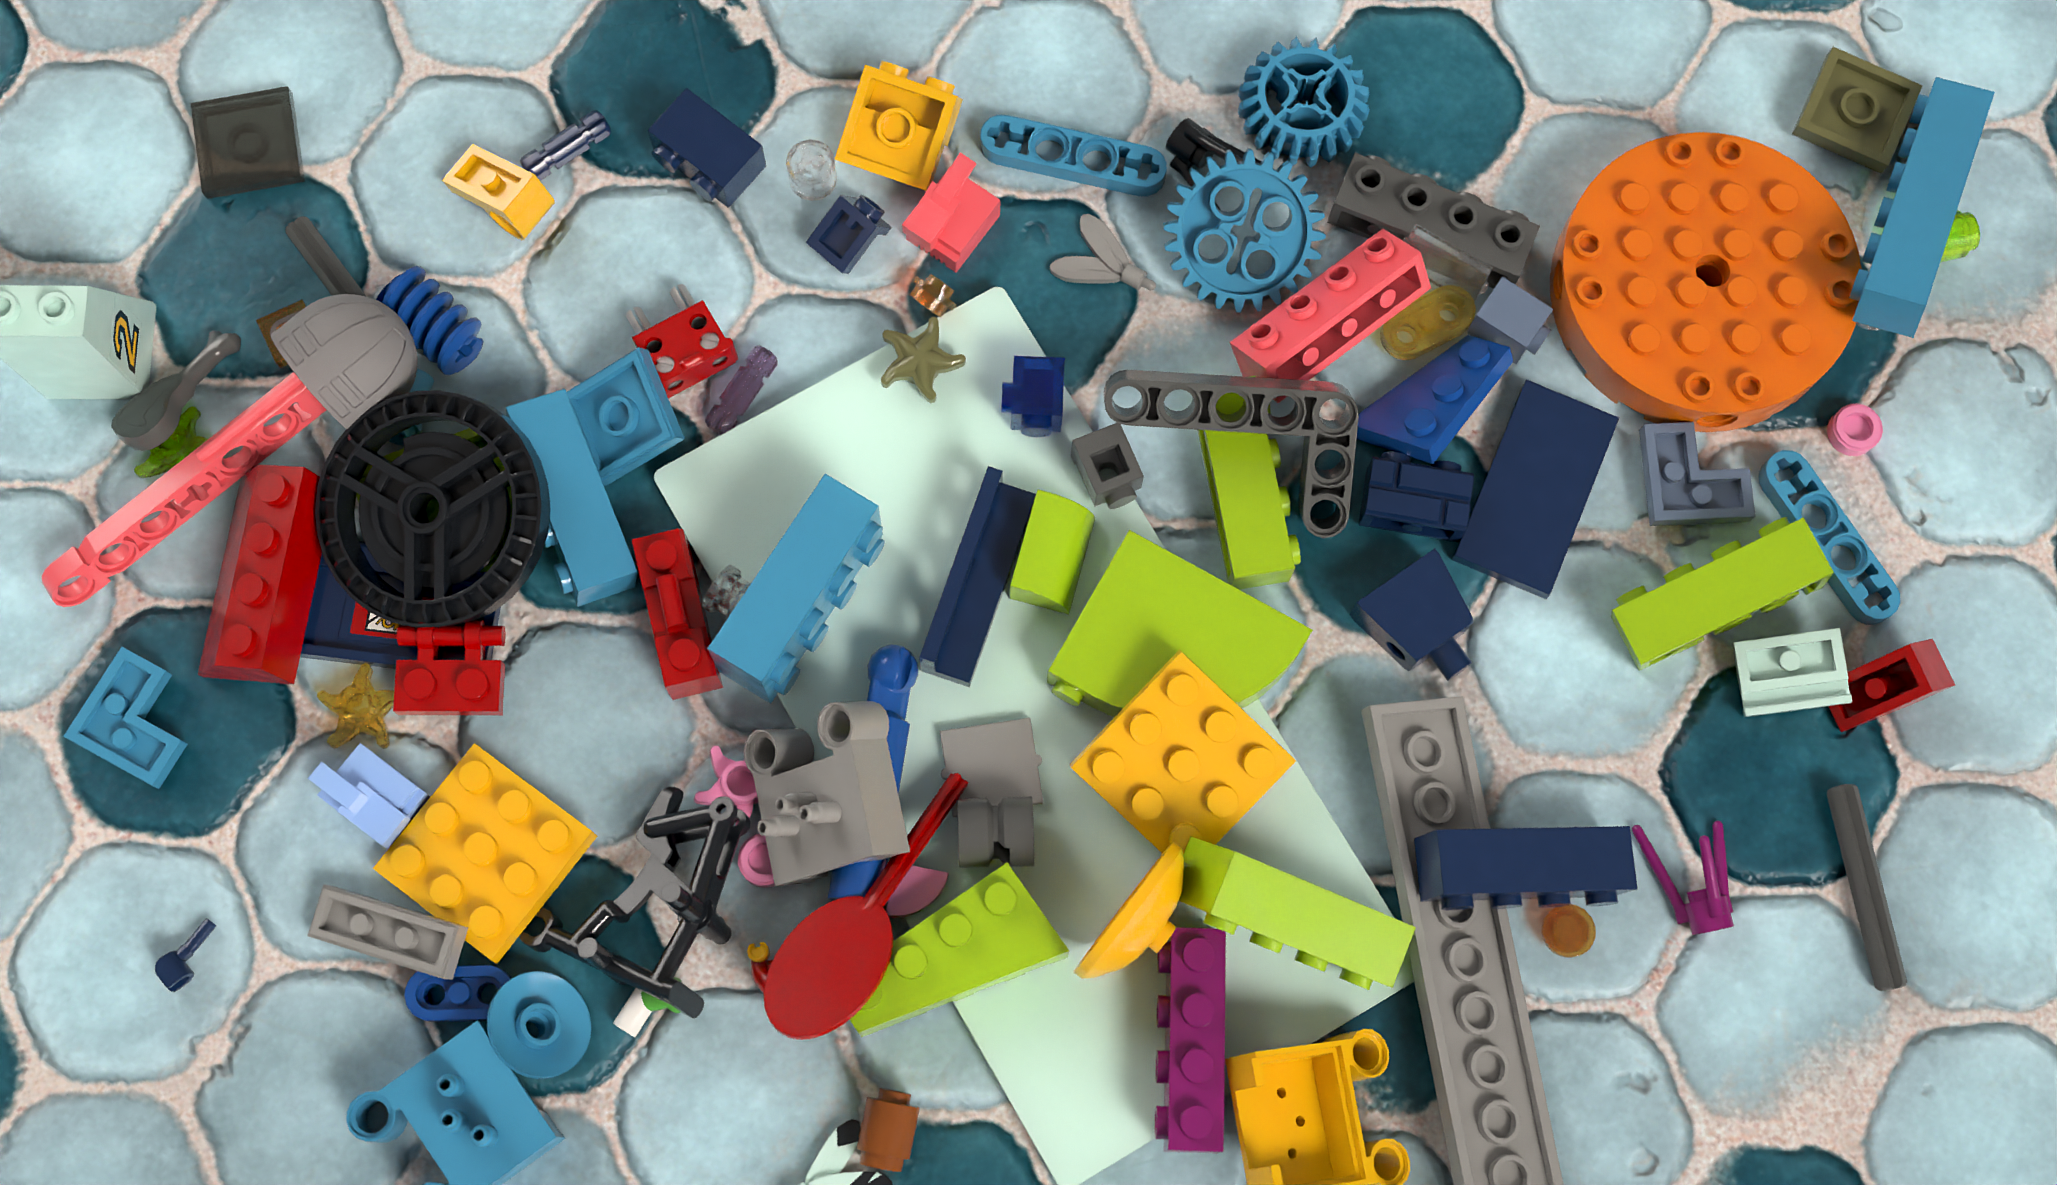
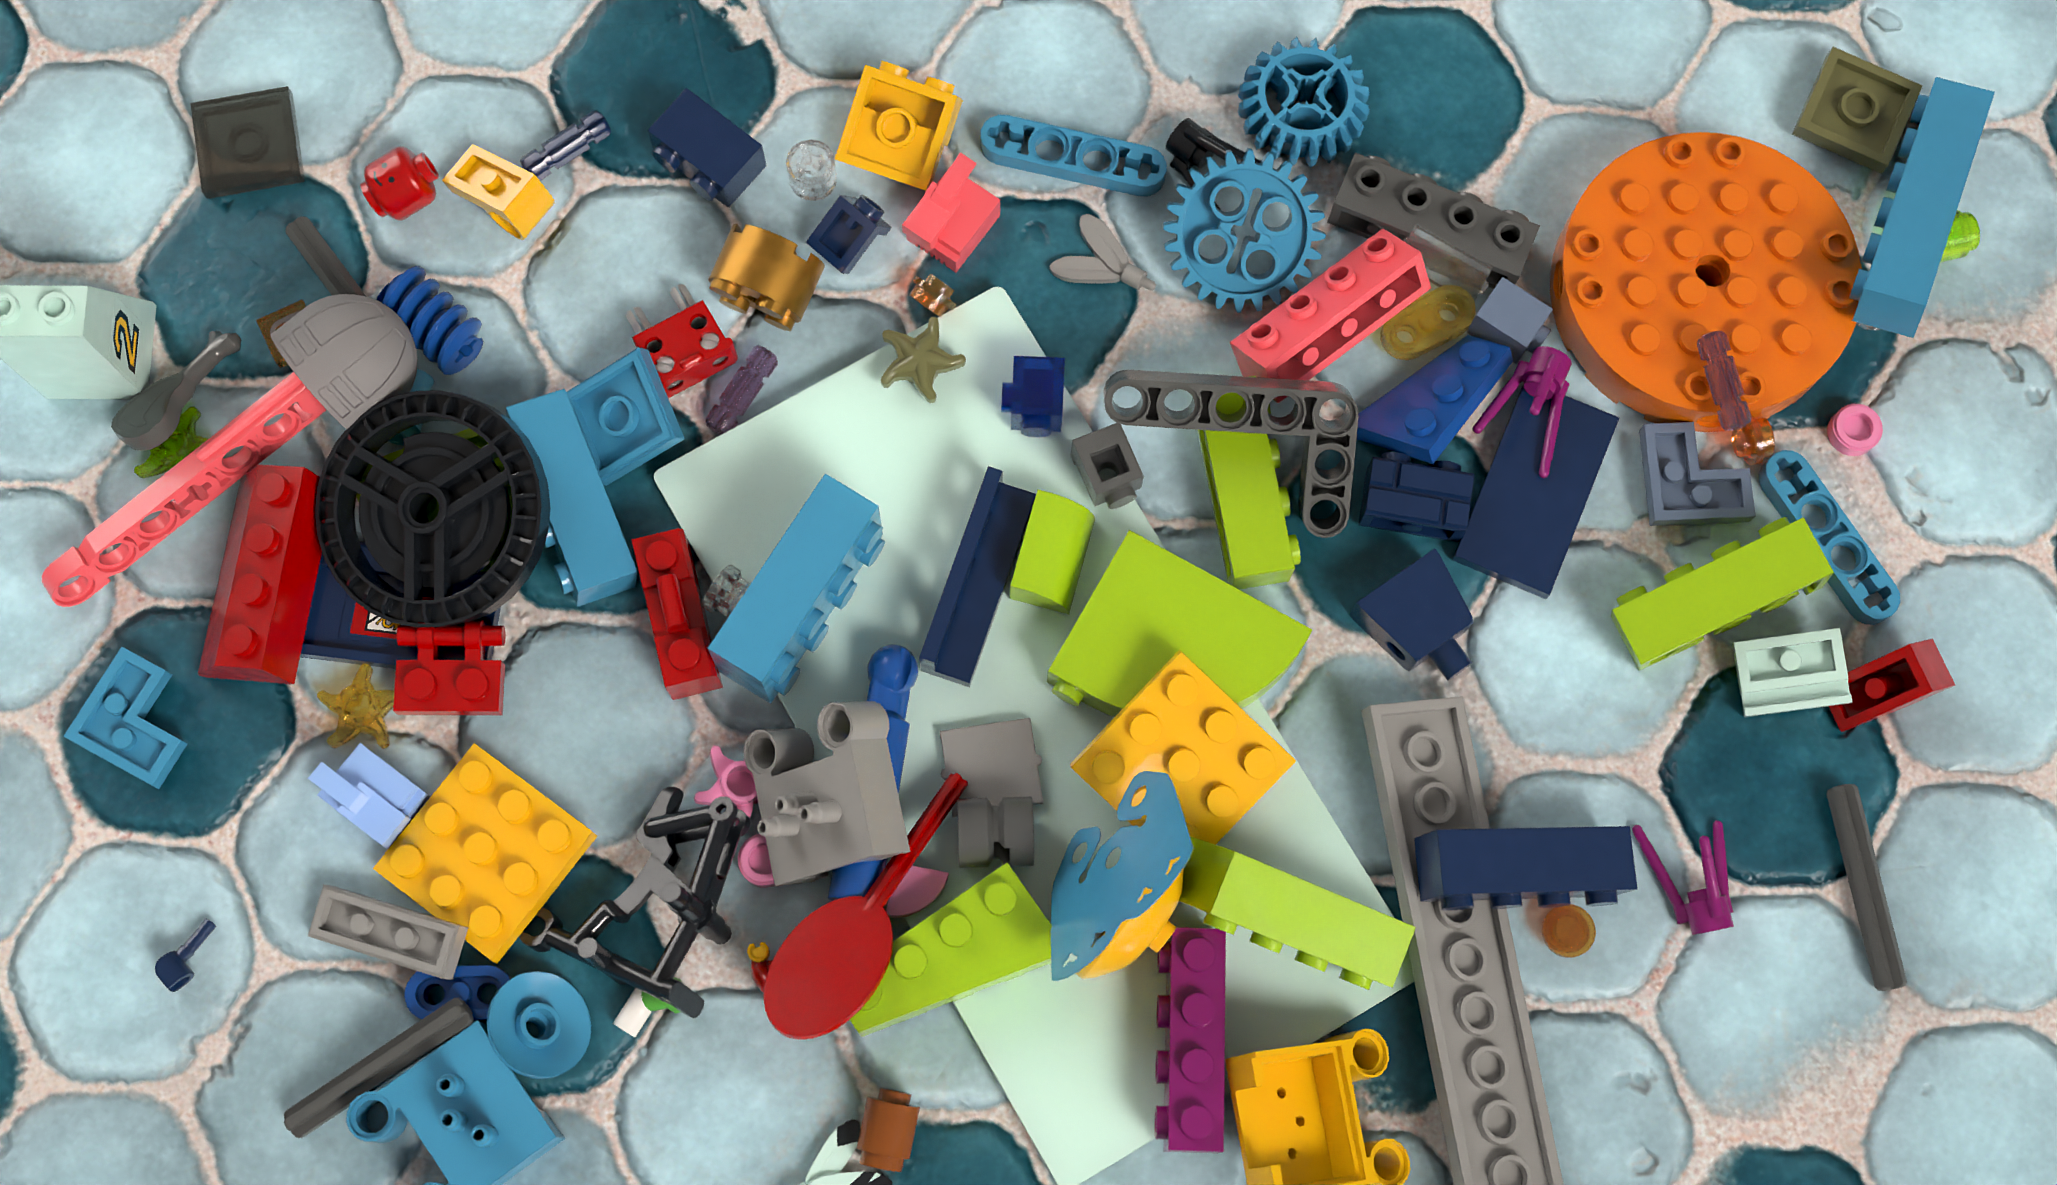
none -> dark grey axle [284,997,474,1138]
none -> red head [360,146,439,221]
none -> pearl gold brick [708,223,825,331]
none -> dark azure piece [1051,771,1193,981]
none -> magenta plant [1473,346,1572,478]
none -> axle [1697,331,1752,431]
none -> clear orange plate [1731,416,1775,466]

